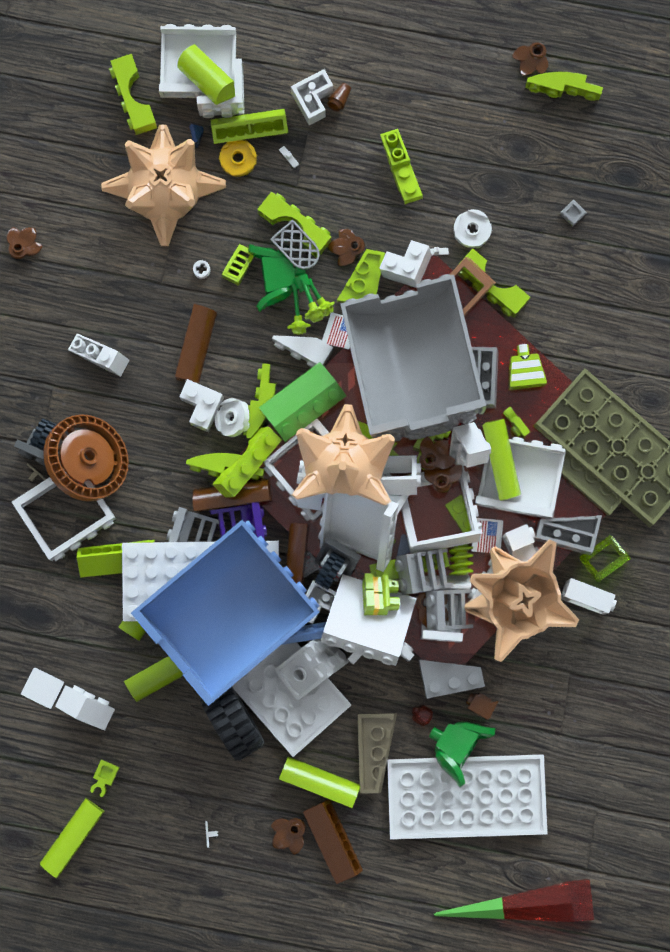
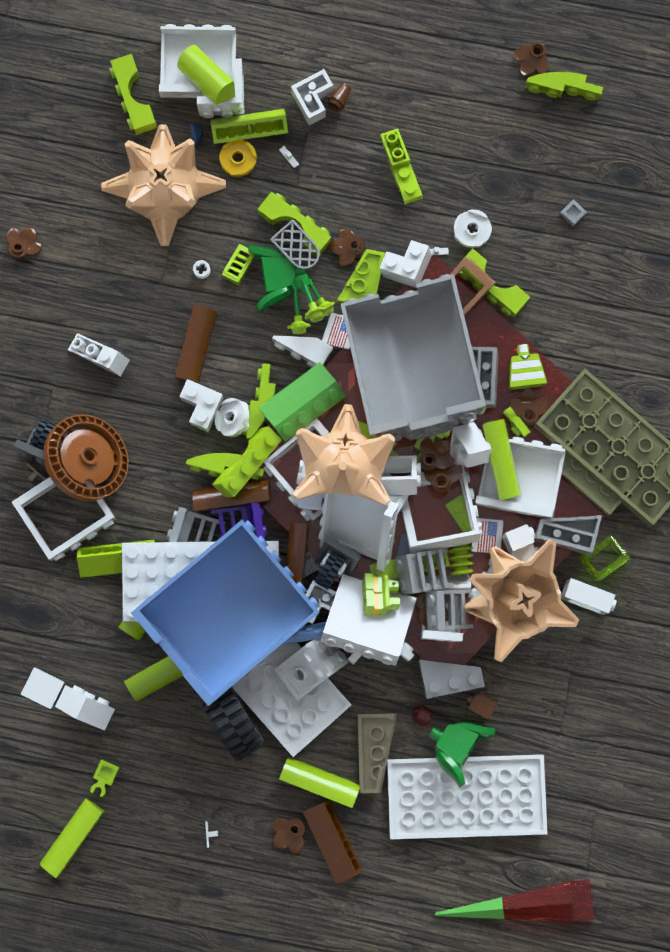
none -> reddish brown plate [510,388,548,426]

